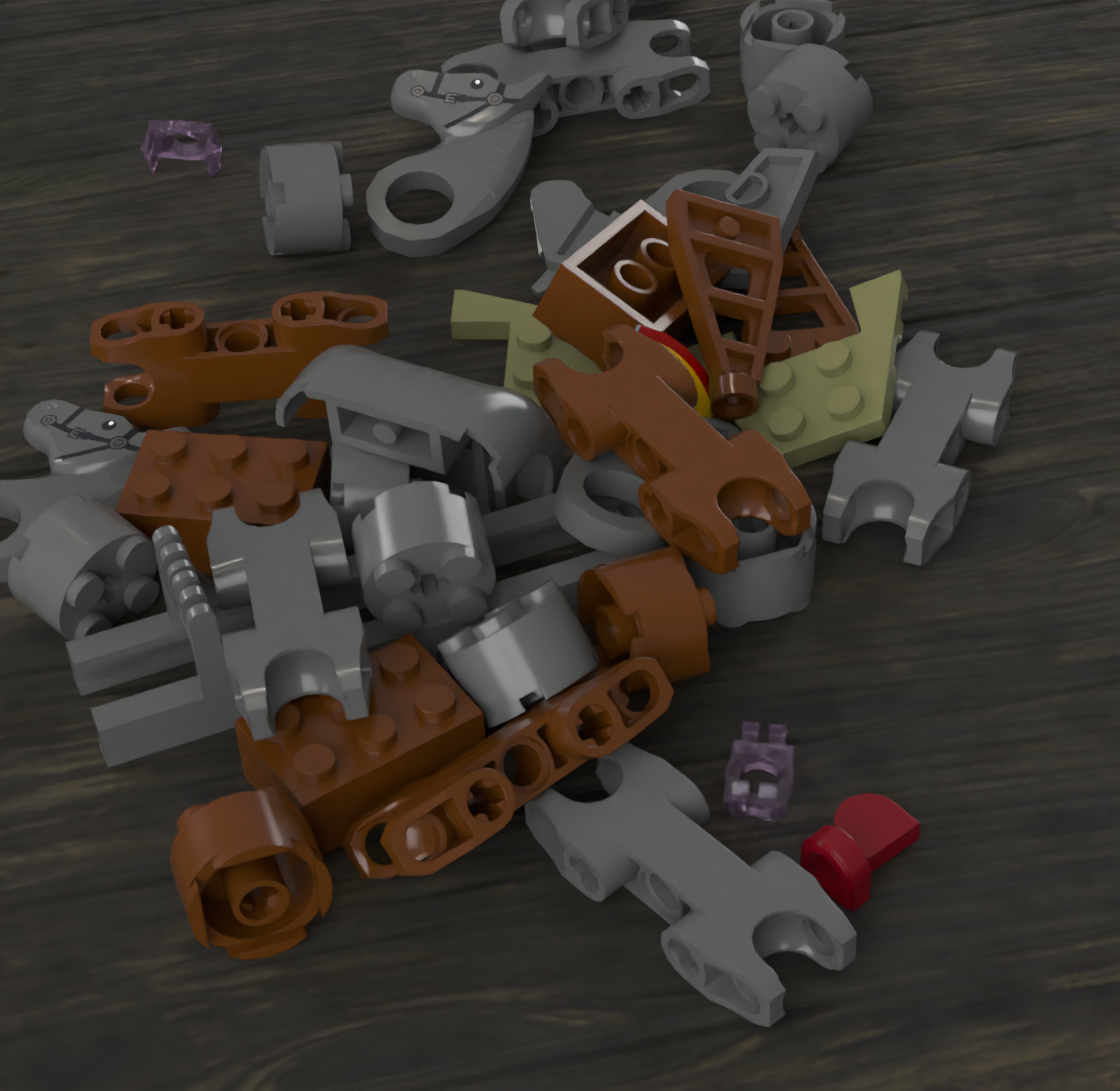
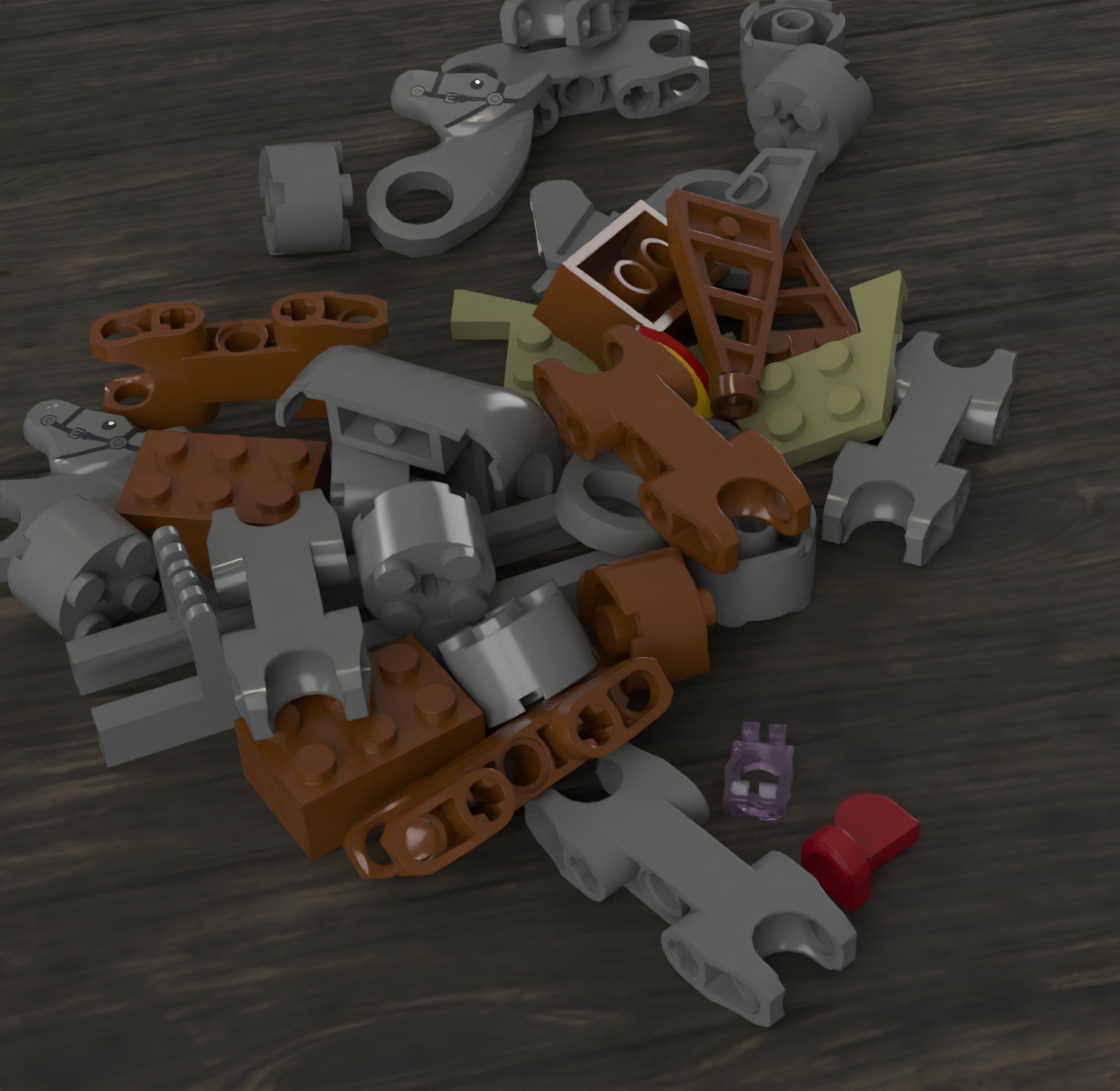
clear purple piece [140,120,222,176] -> none
reddish brown brick [170,786,333,960] -> none

